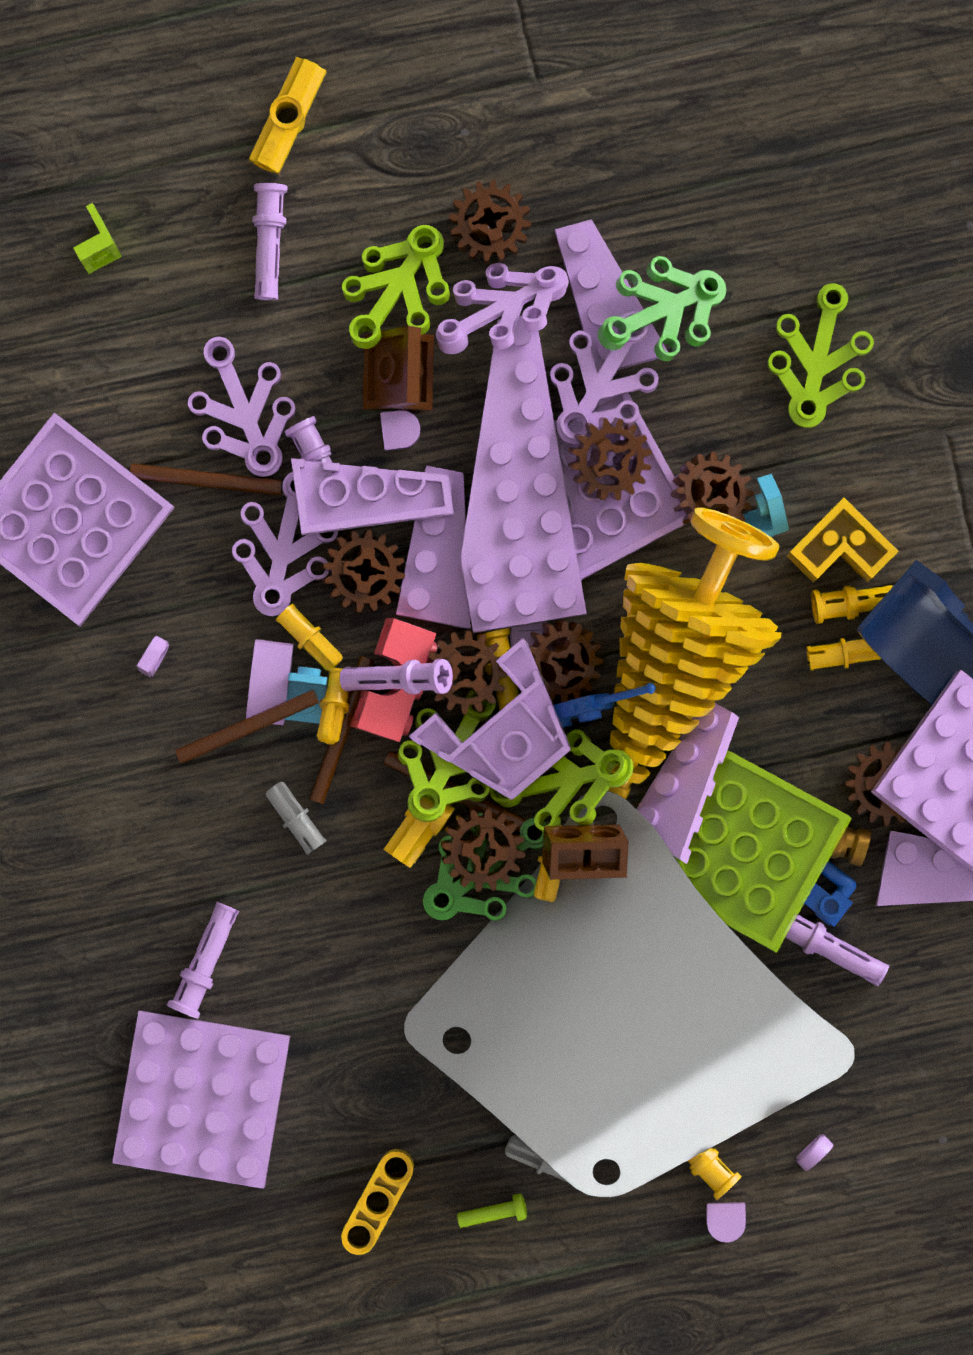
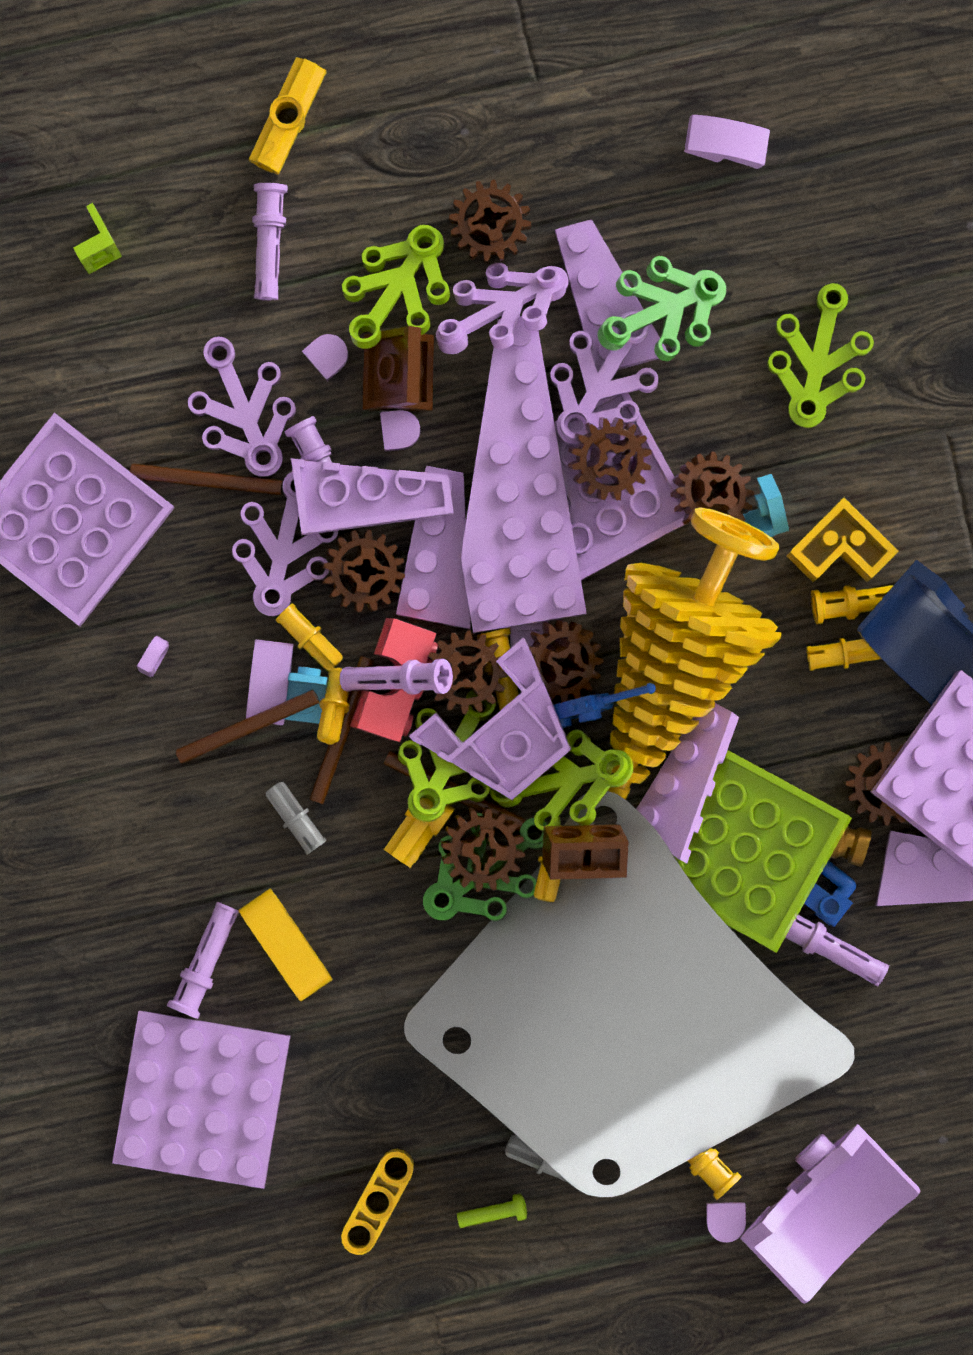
none -> yellow beam [239,888,332,1001]
none -> lavender tile [302,334,348,381]
none -> lavender slope [684,115,770,169]
none -> lavender panel [740,1124,920,1304]

